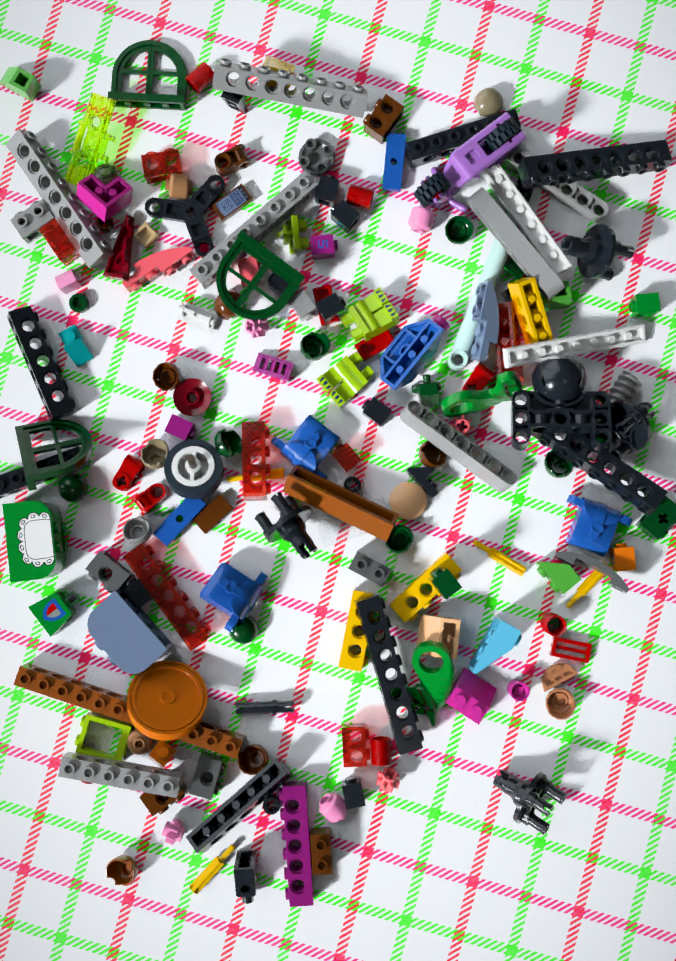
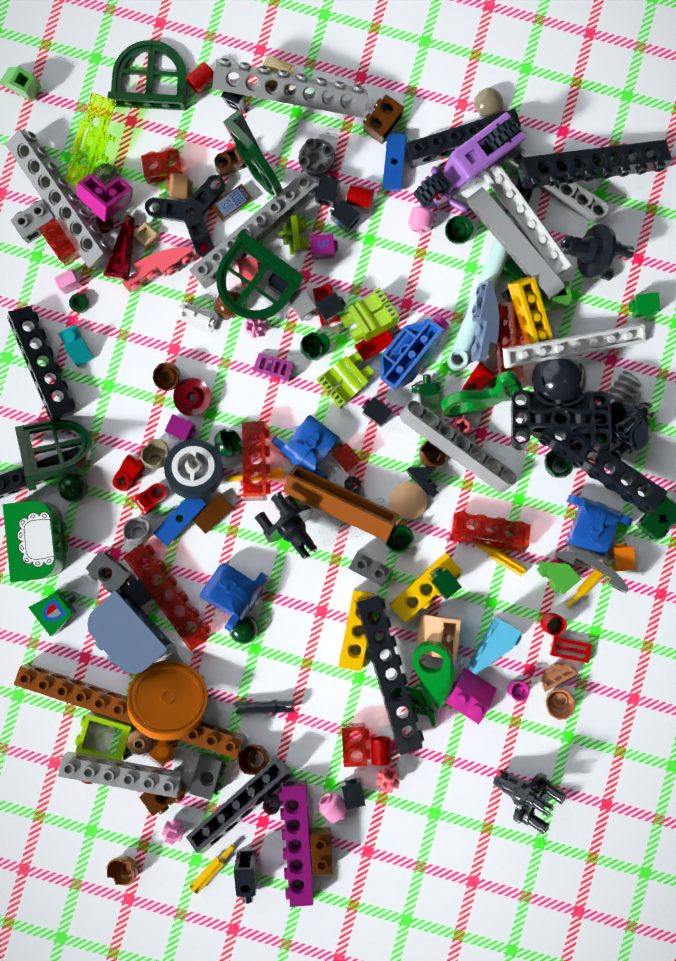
none -> dark green window [223,110,283,199]
none -> clear red brick [449,511,531,553]

